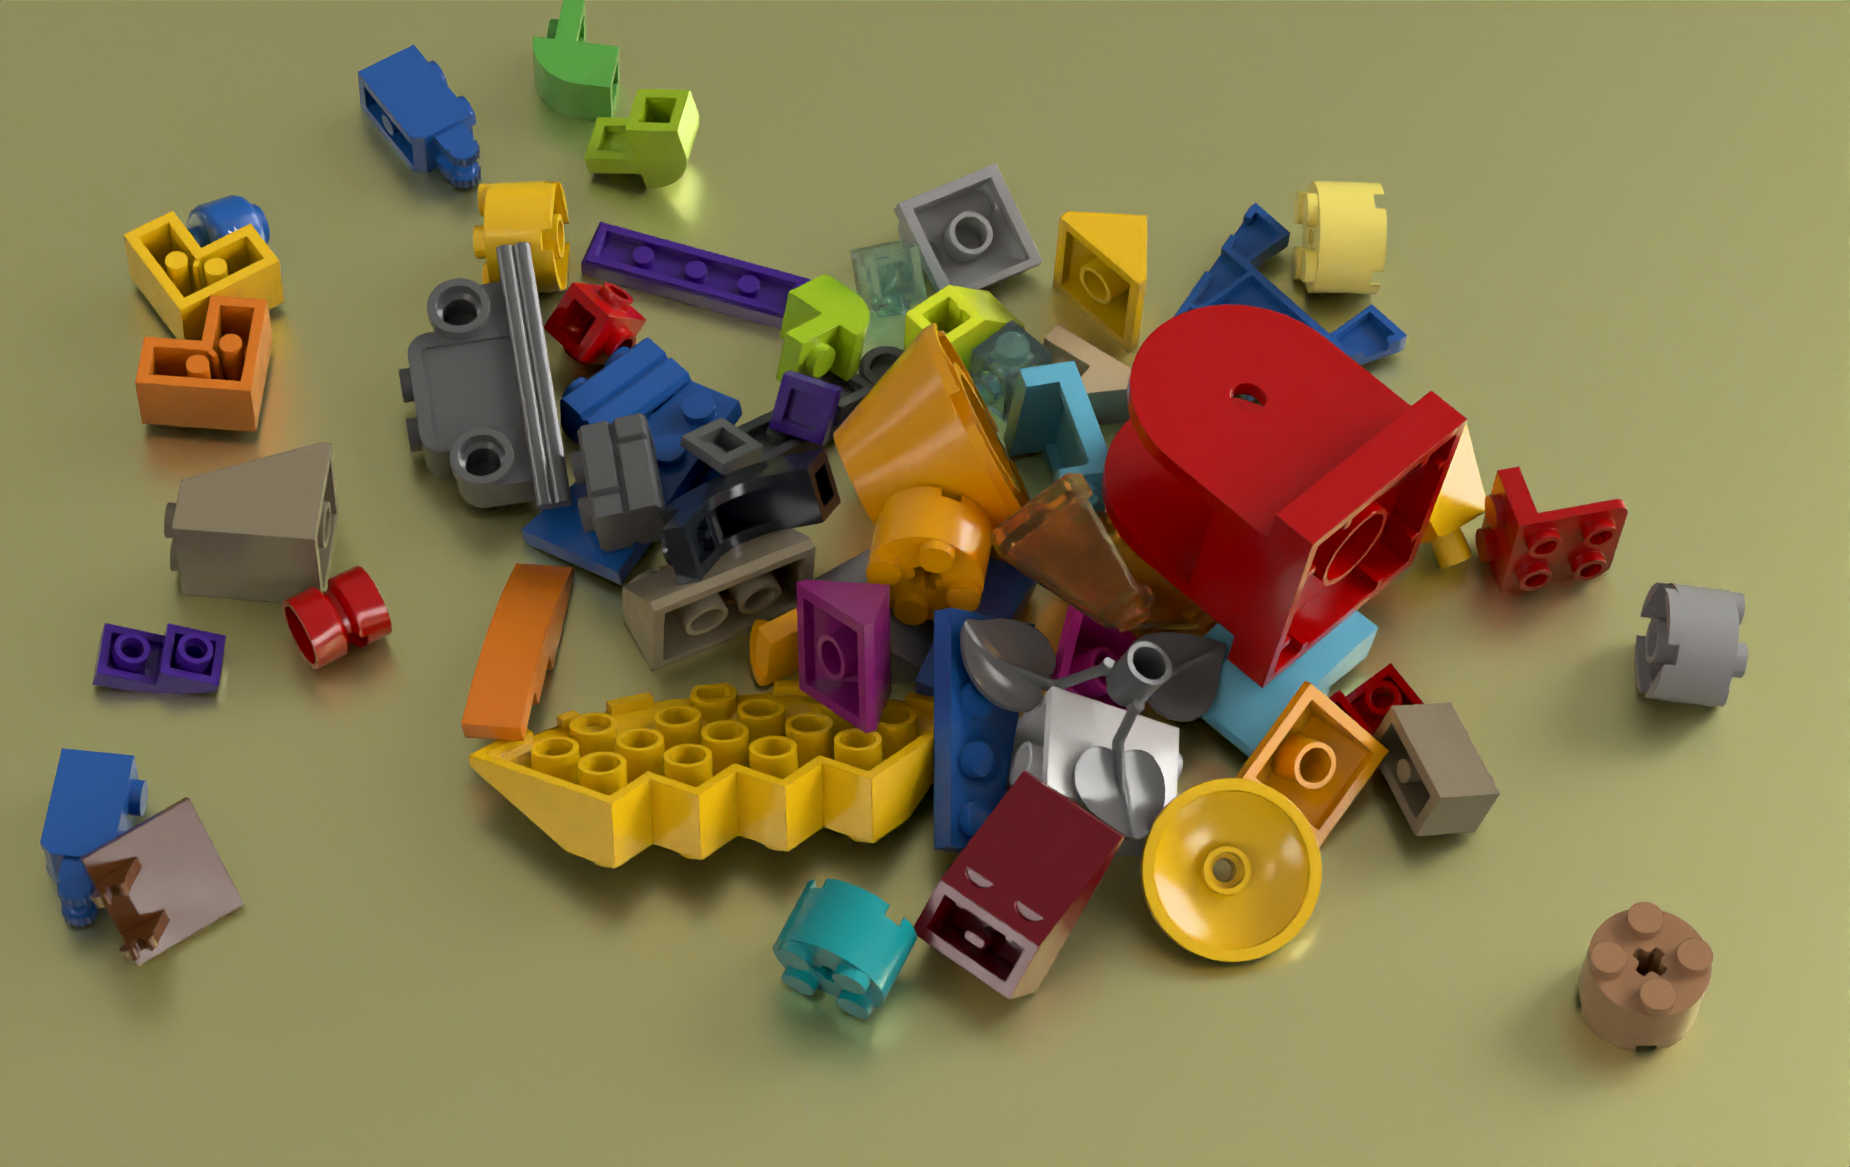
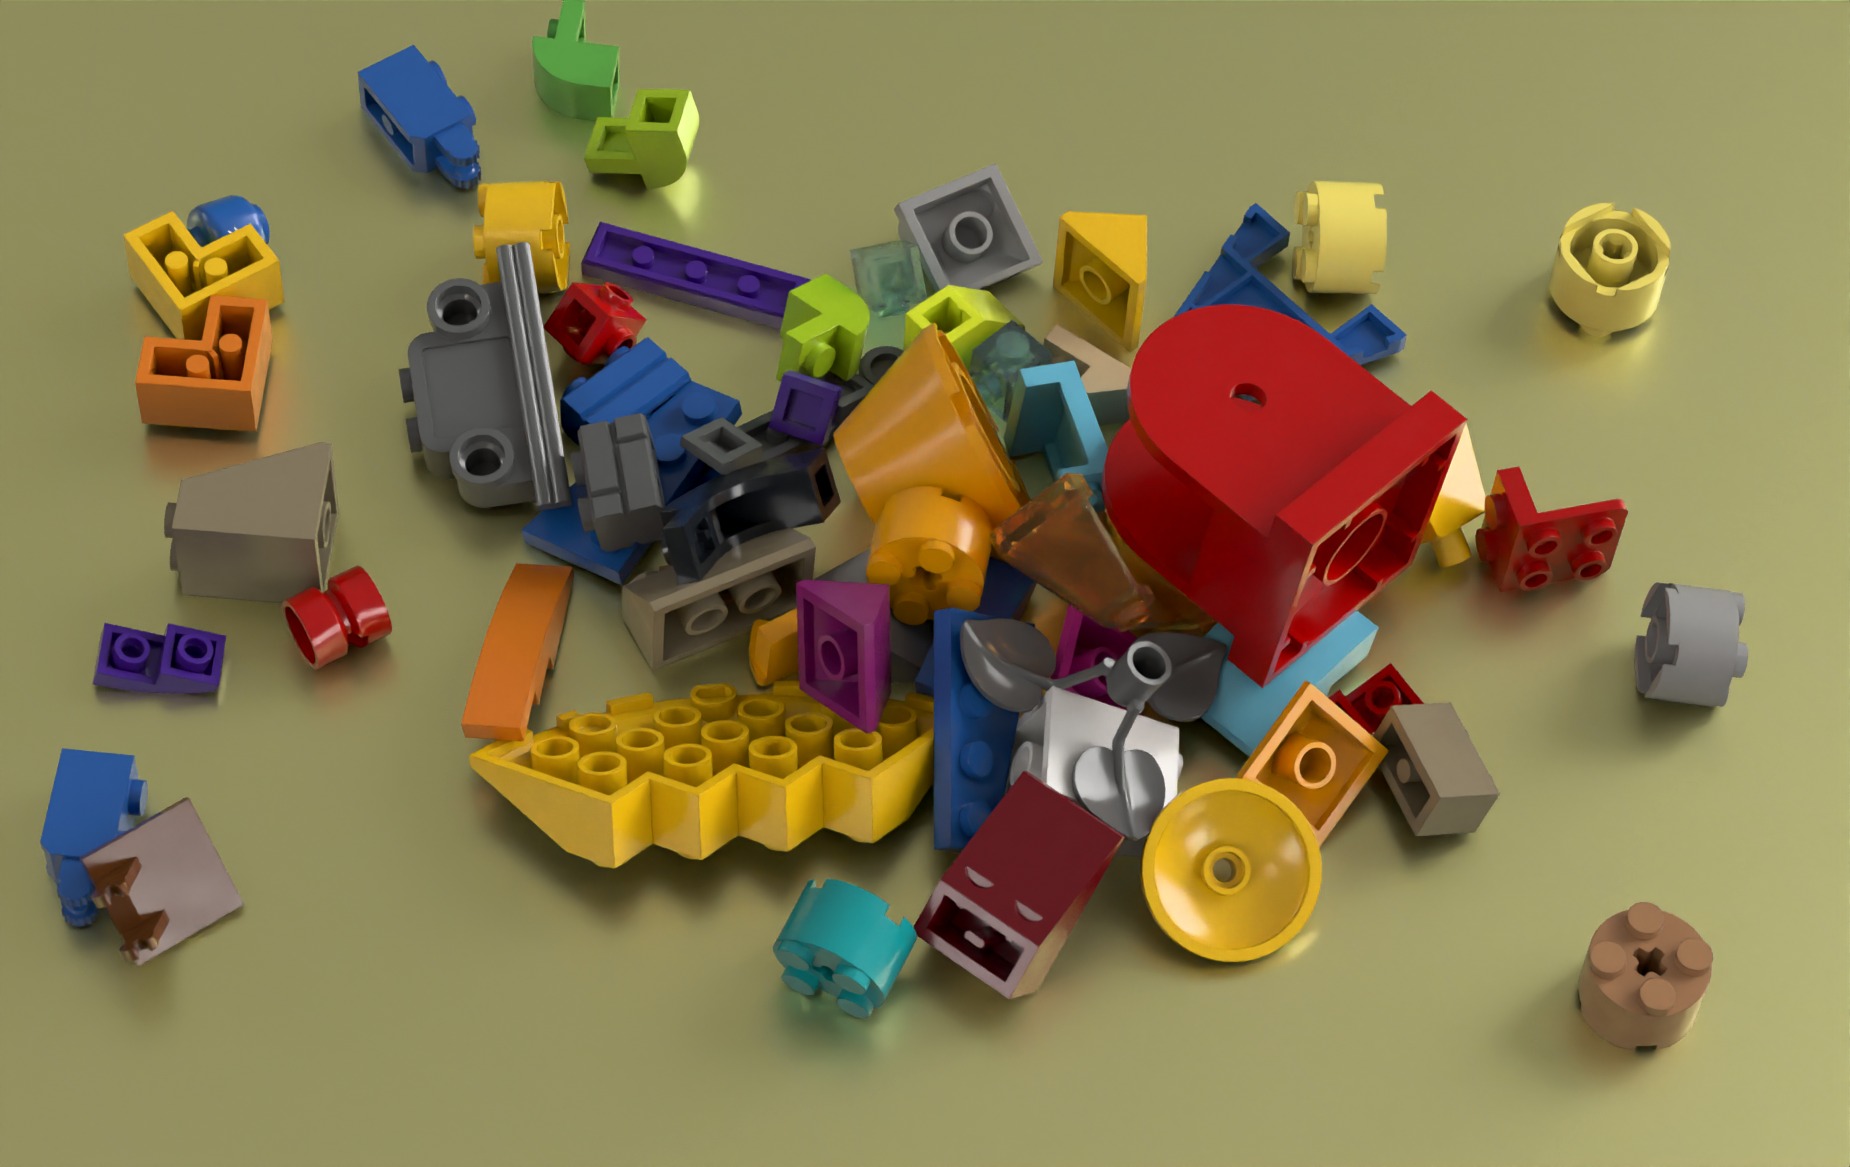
none -> light yellow brick [1549,203,1670,337]

